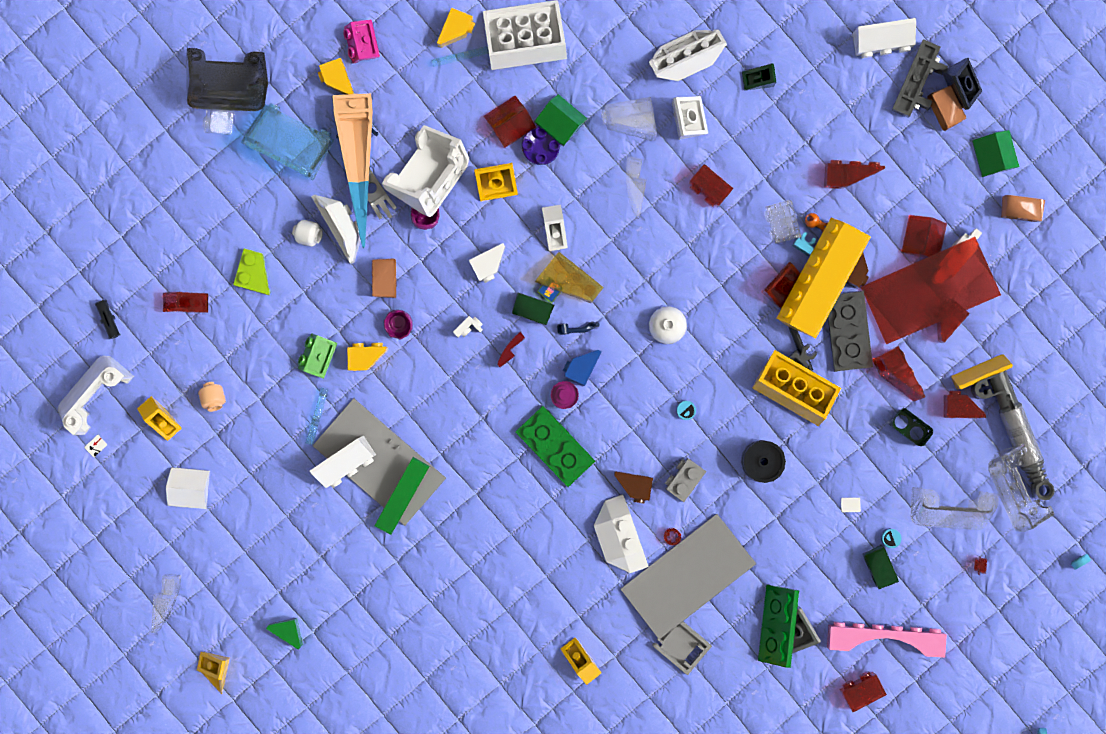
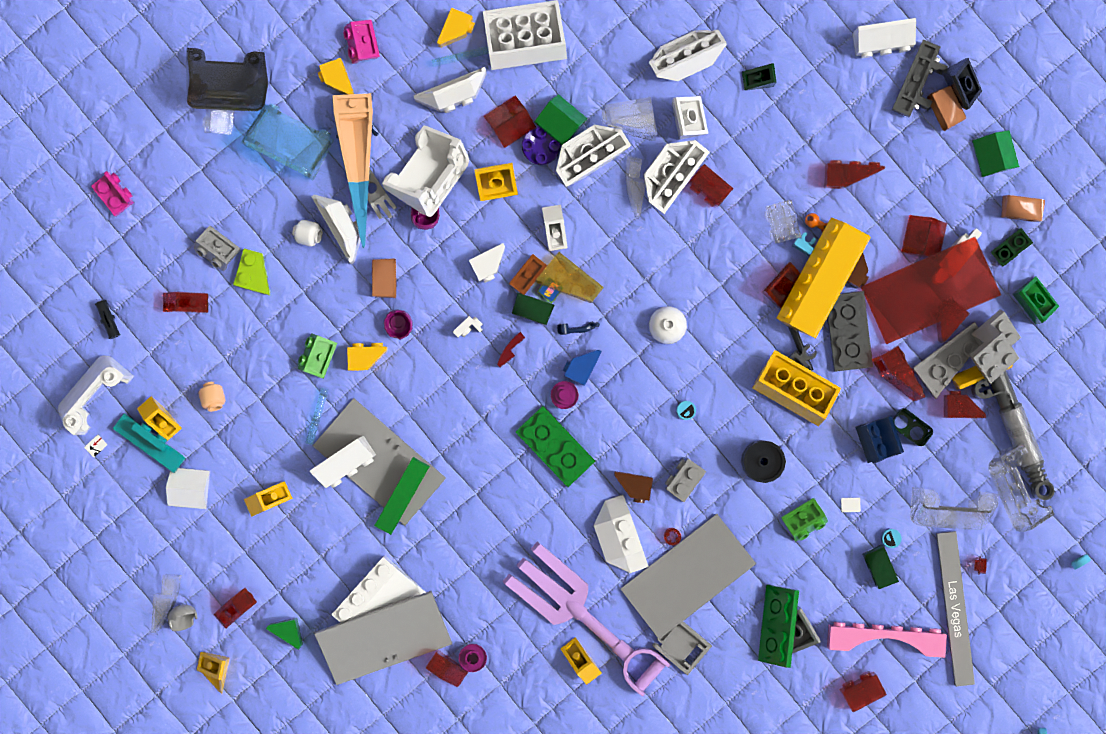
none -> dark pink bracket [91,171,134,216]
none -> teal bracket [113,413,186,473]
none -> light grey hair [167,604,197,631]
none -> light grey bracket [194,225,240,271]
none -> clear red slope [214,588,257,629]
none -> yellow slope [244,481,293,517]
none -> light grey piece [314,591,452,685]
none -> white slope [332,555,426,623]
none -> white wedge [413,67,487,113]
none -> clear red slope [426,650,468,687]
none -> magenta plate [459,644,487,672]
none -> lavender piece [502,541,671,697]
none -> dark orange plate [509,254,548,295]
none -> white wedge [556,125,631,187]
none -> white wedge [643,140,710,214]
none -> bright green bracket [781,498,828,542]
none -> dark blue bracket [855,416,904,463]
none -> light grey wing [912,322,979,399]
none -> light grey tile [936,531,975,687]
none -> light grey bracket [969,309,1021,384]
none -> dark green slope [991,228,1033,267]
none -> green slope [1012,276,1059,324]

